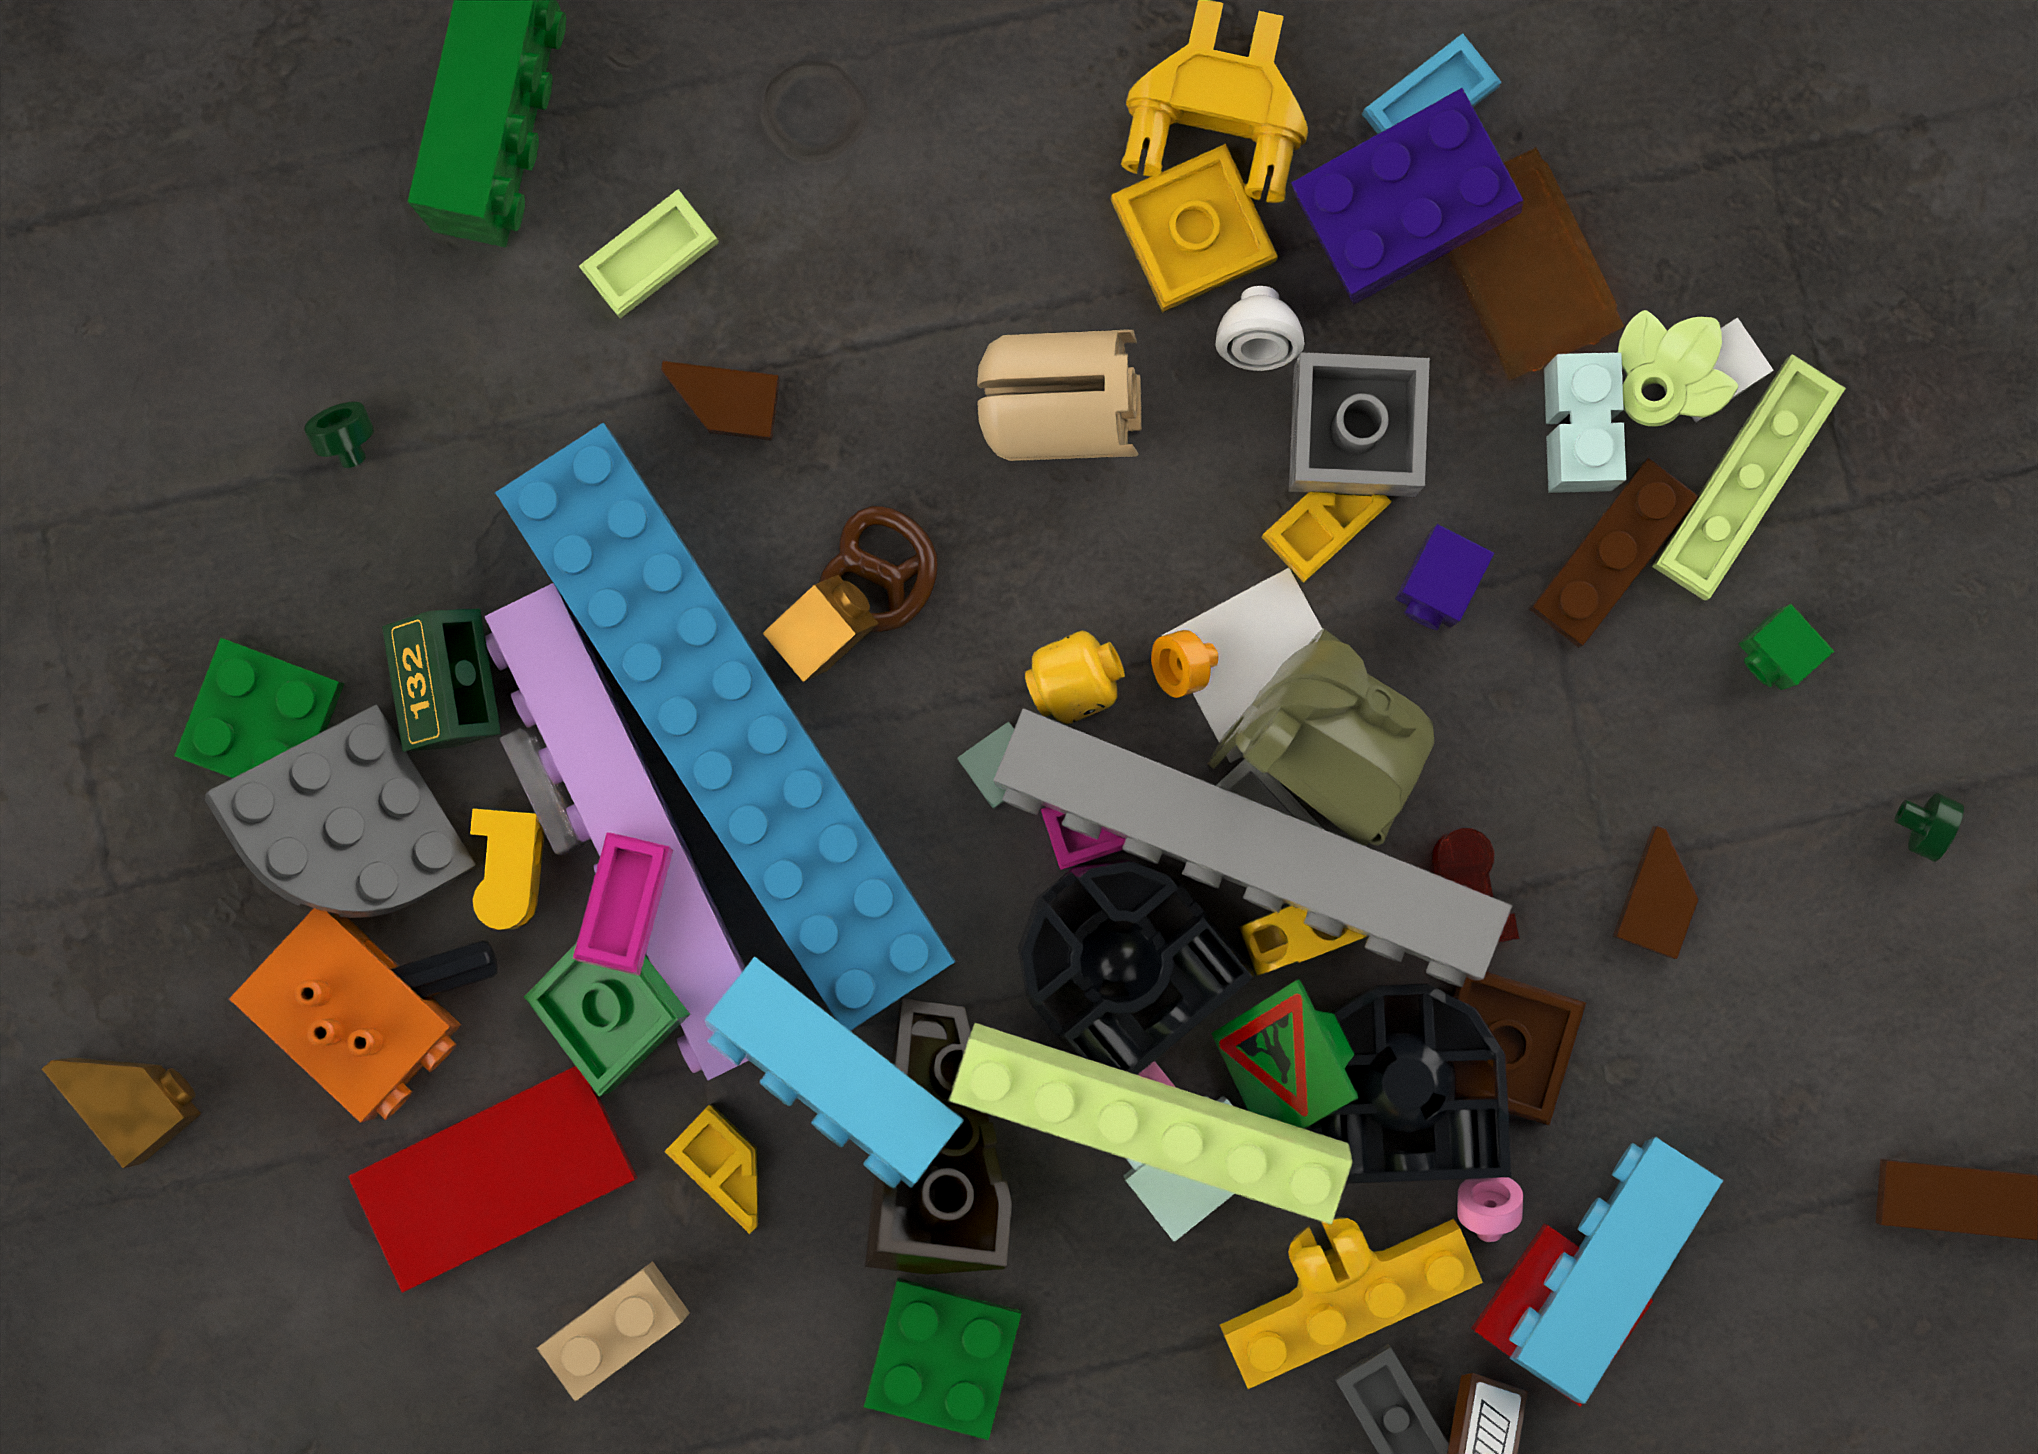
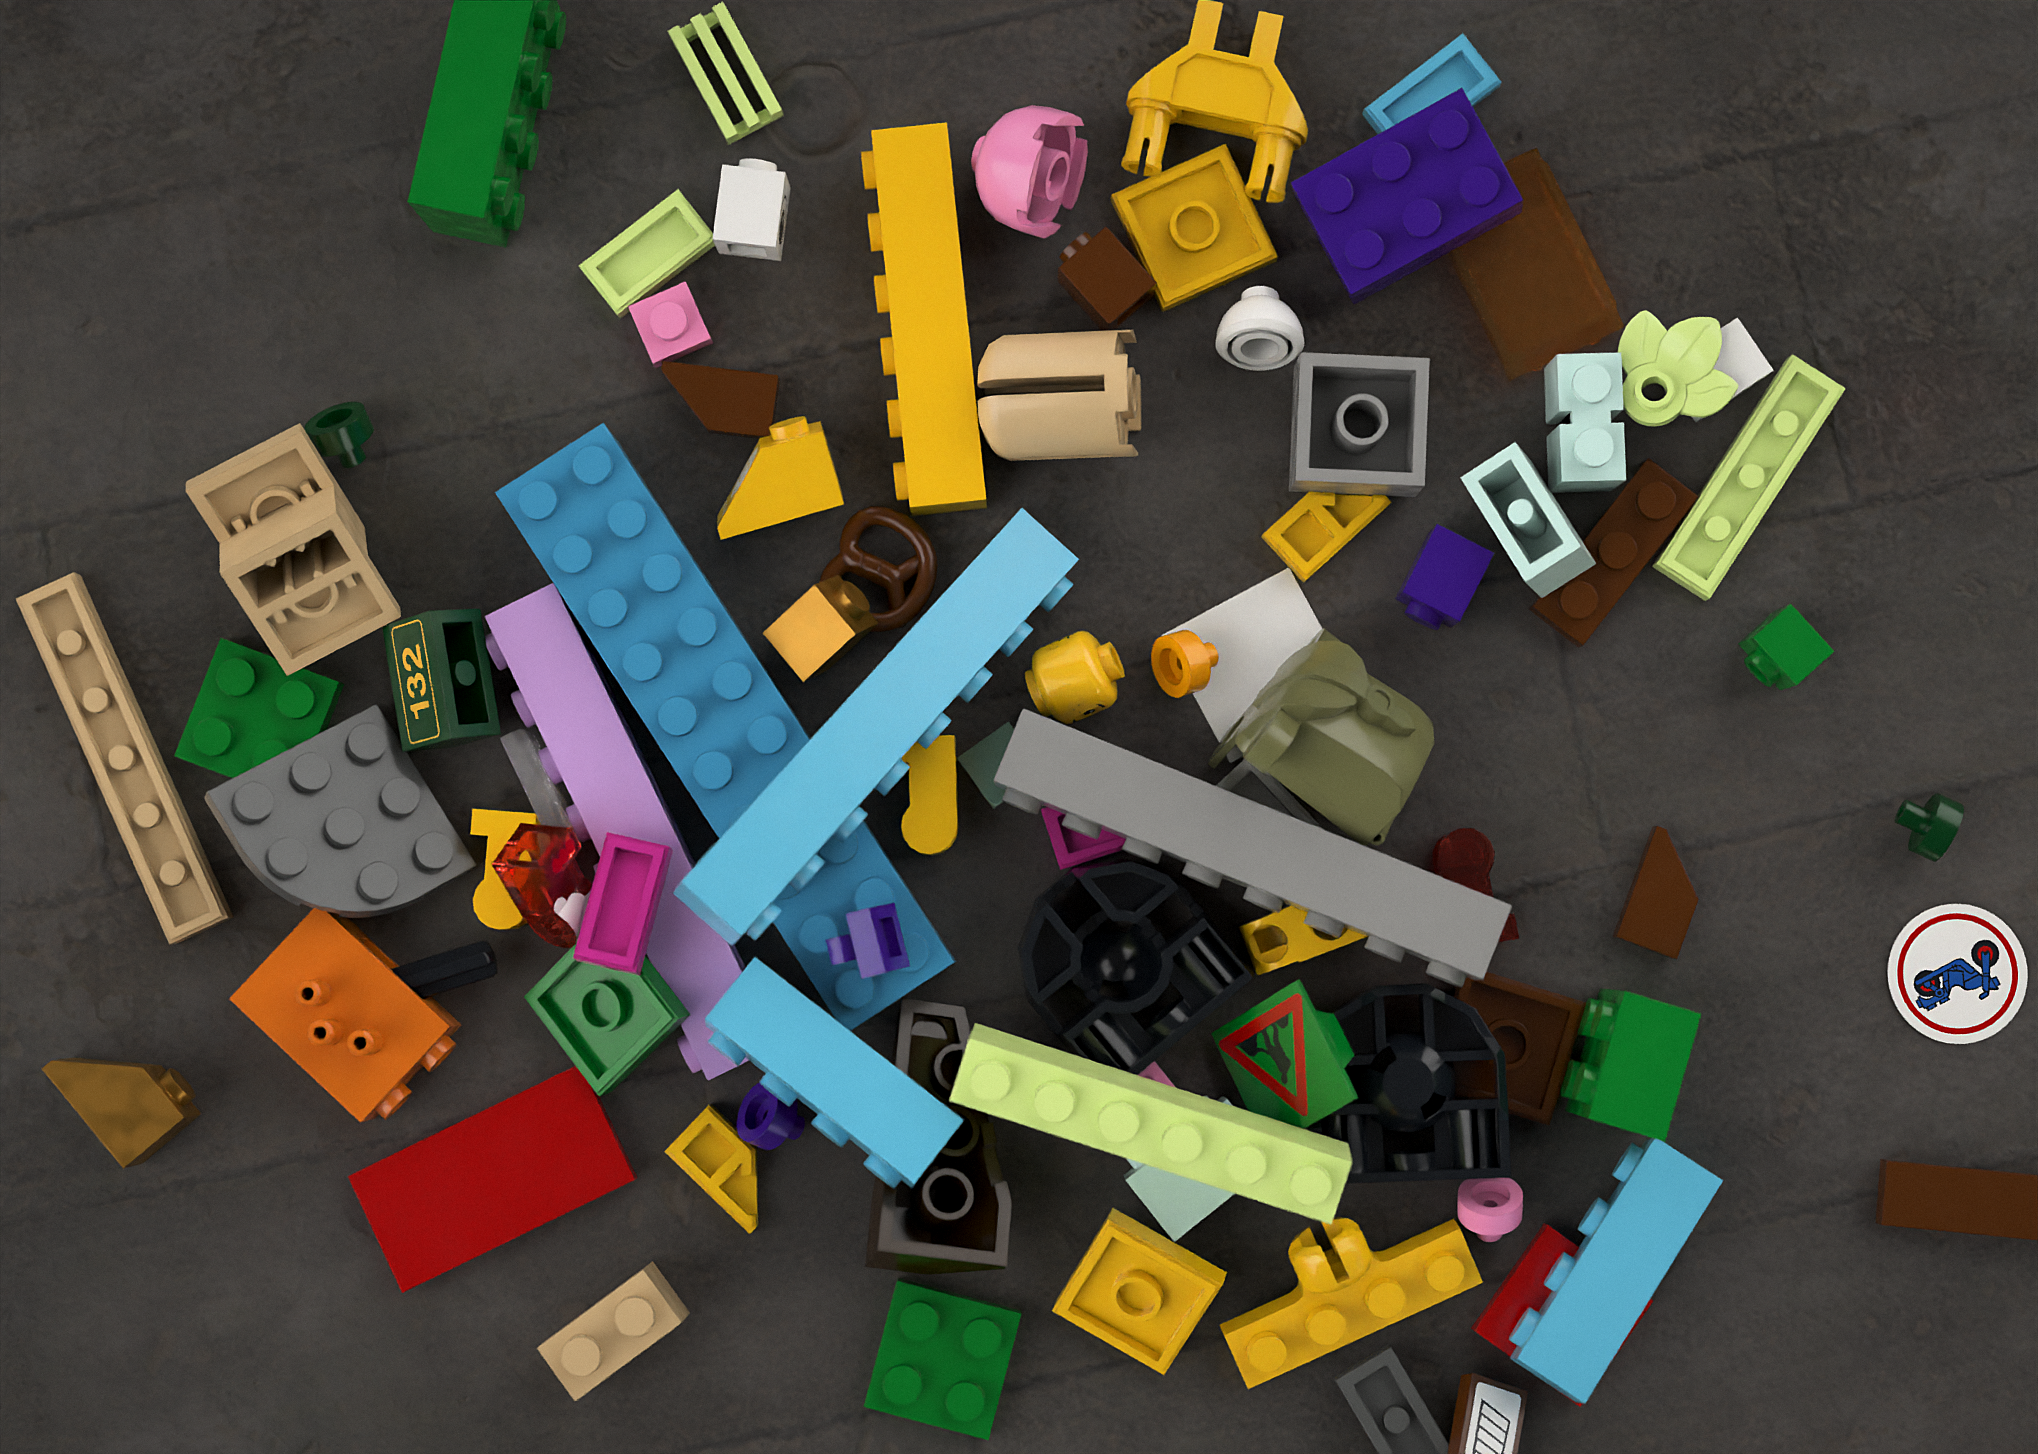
none -> tan tile [16,572,234,944]
none -> tan bracket [185,423,401,676]
none -> clear red leg [491,823,593,948]
none -> bright pink plate [628,281,713,368]
none -> yellowish green tile [668,2,784,145]
none -> medium azure brick [673,508,1079,946]
none -> white brick [713,159,790,261]
none -> yellow slope [717,416,844,540]
none -> dark purple tile [737,1083,805,1150]
none -> dark purple tile [826,903,910,979]
none -> yellow brick [861,122,987,516]
none -> yellow leg [901,735,958,856]
none -> bright pink cylinder [971,105,1088,239]
none -> yellow tile [1052,1208,1227,1375]
none -> reddish brown brick [1058,227,1157,331]
none -> light aqua brick [1460,442,1596,598]
none -> green brick [1561,988,1701,1142]
none -> white sticker [1887,904,2028,1044]

